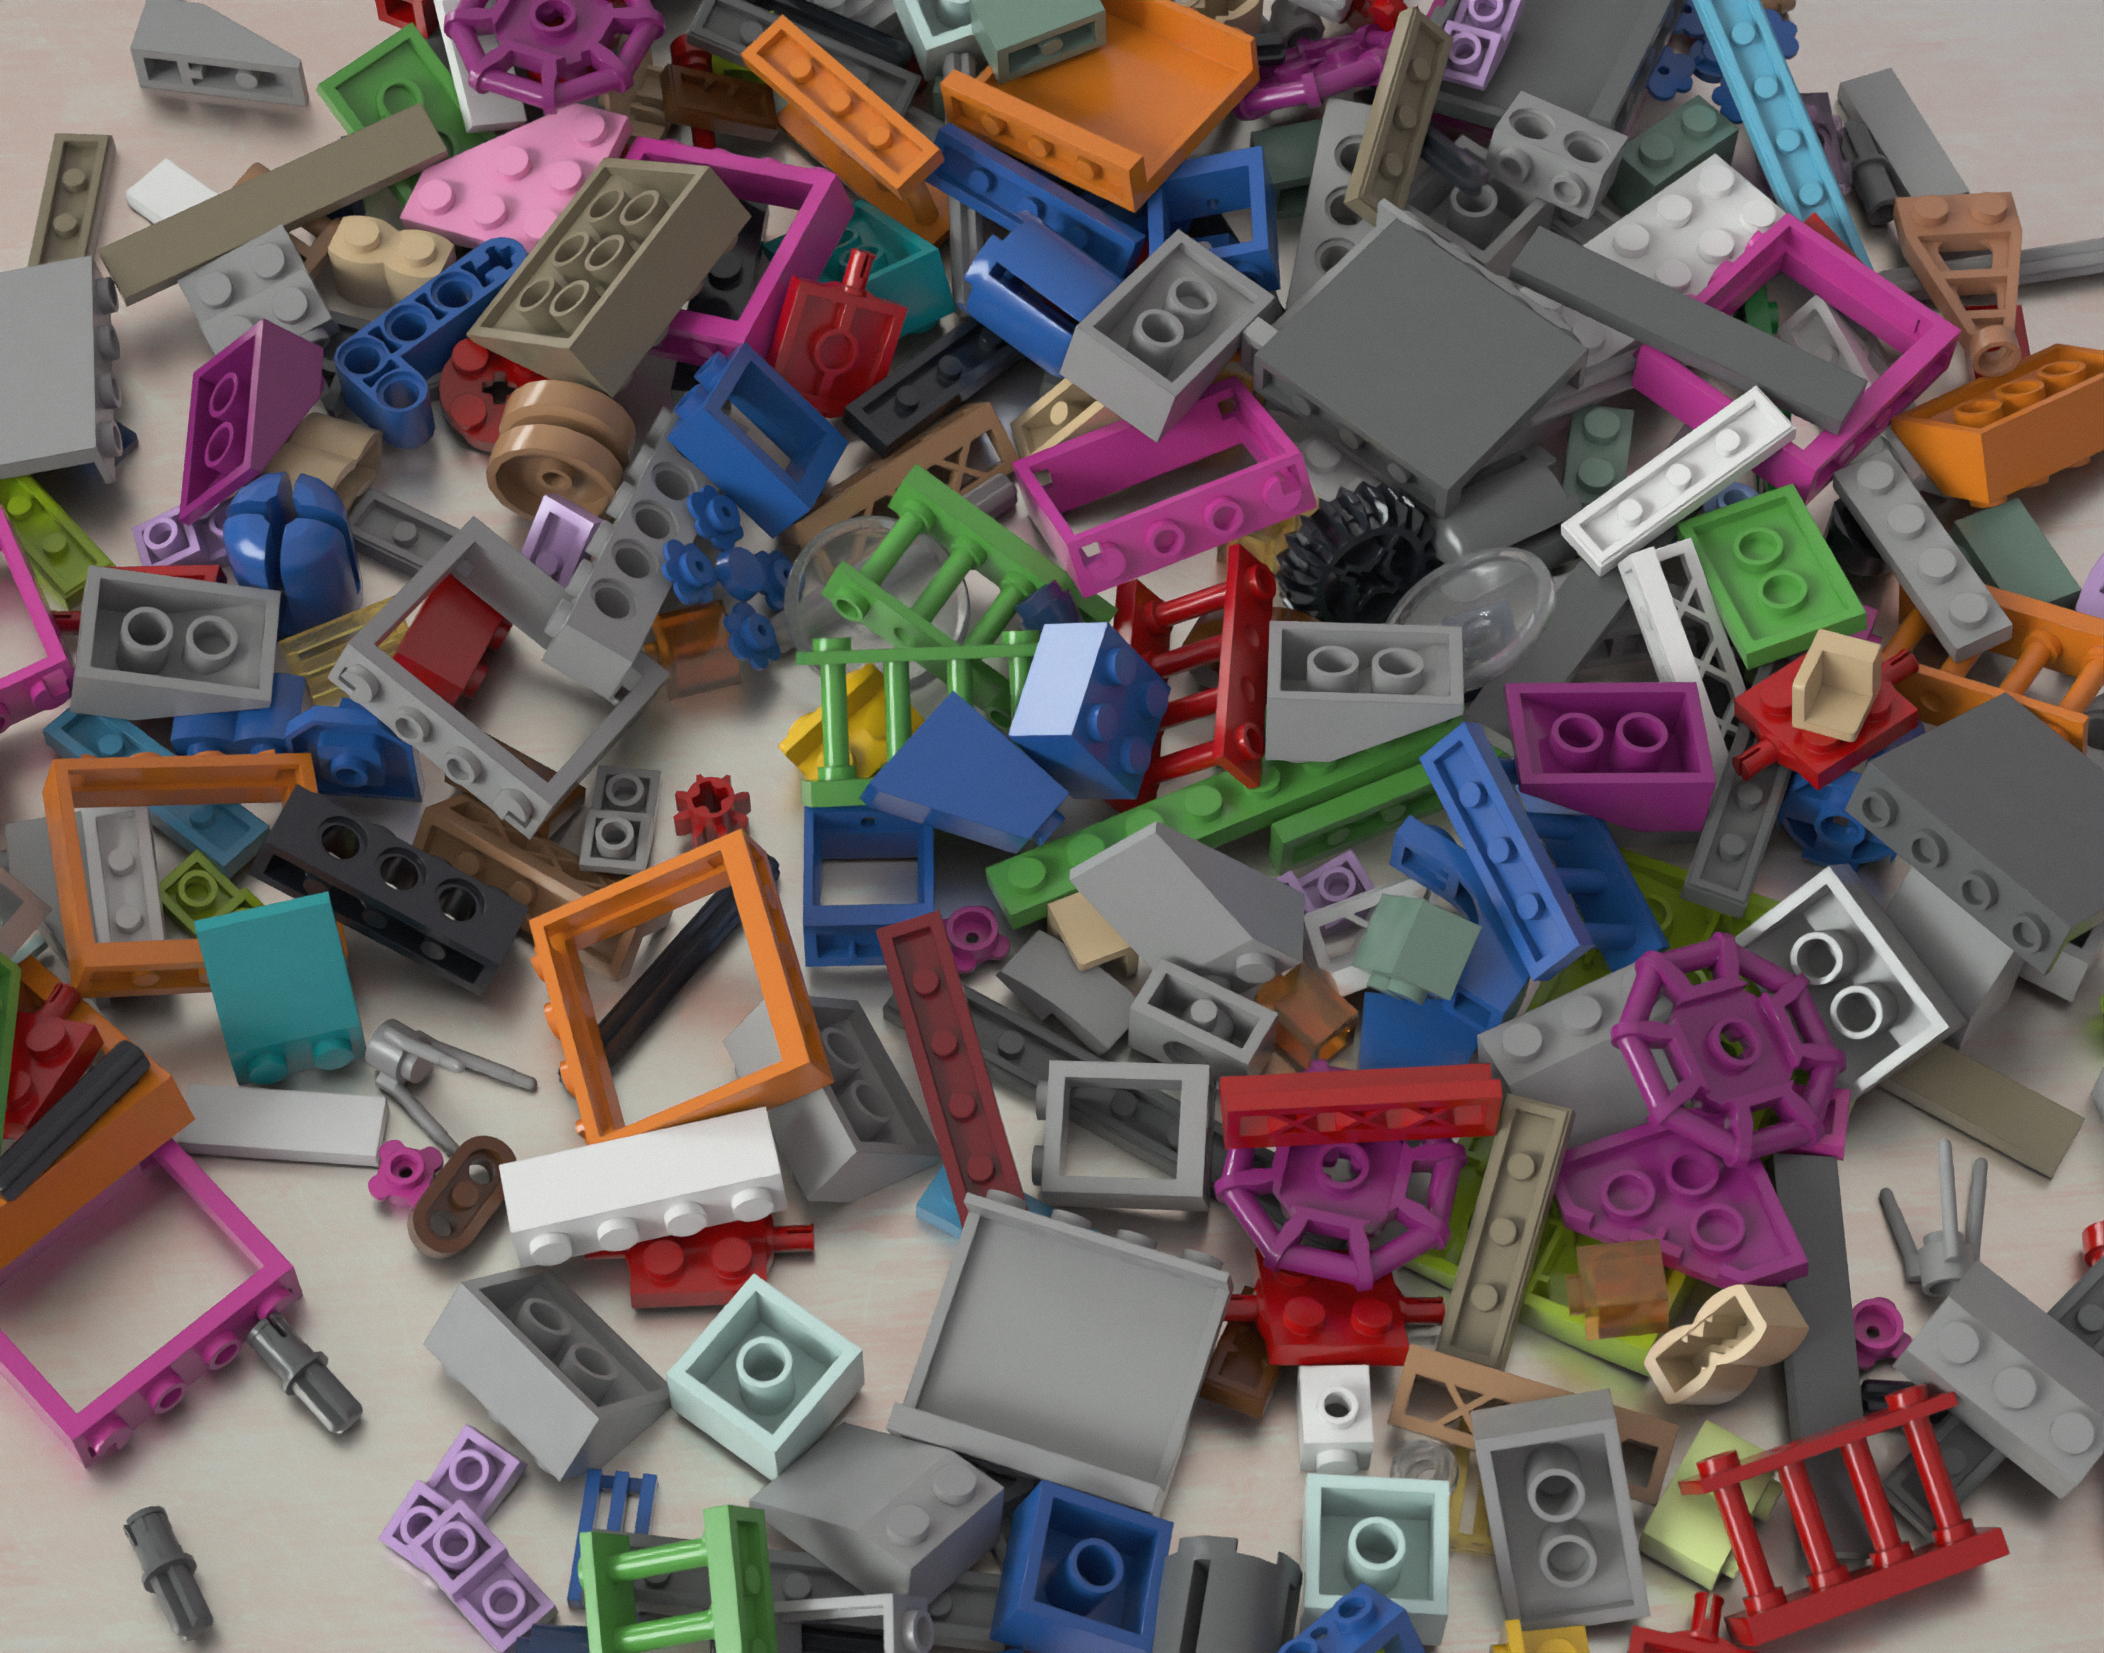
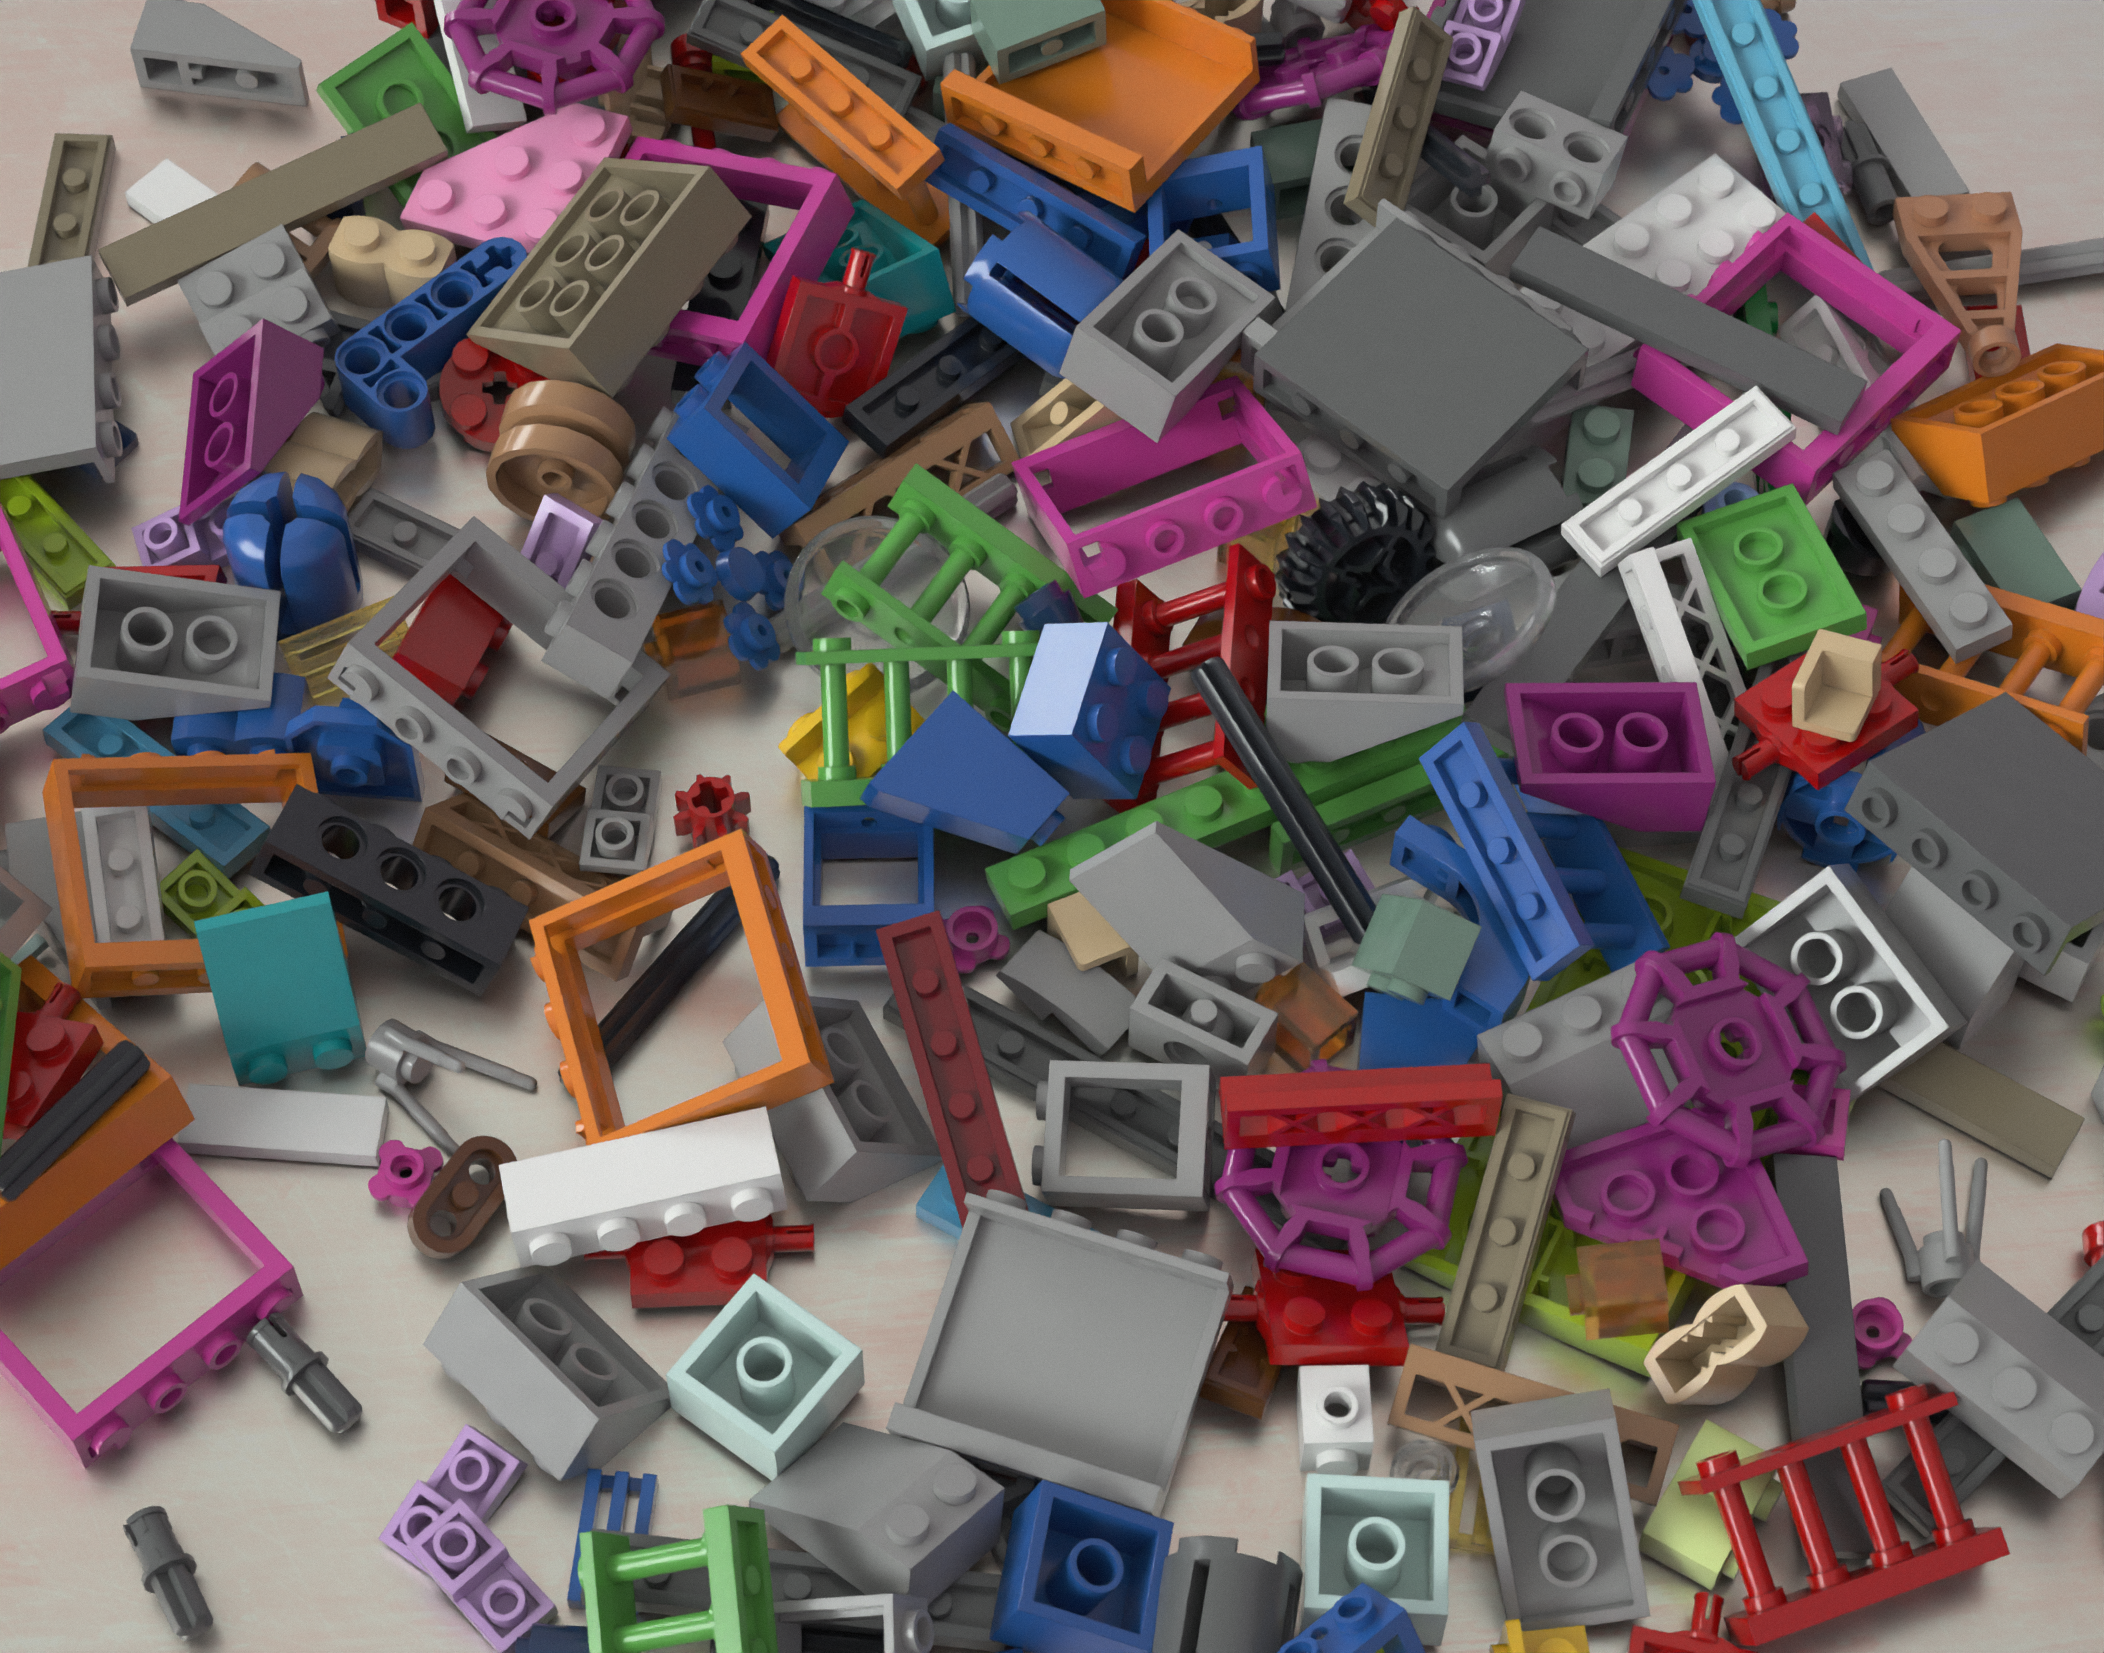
sand green brick [1606,94,1739,214] -> none
none -> black axle [1191,656,1377,944]

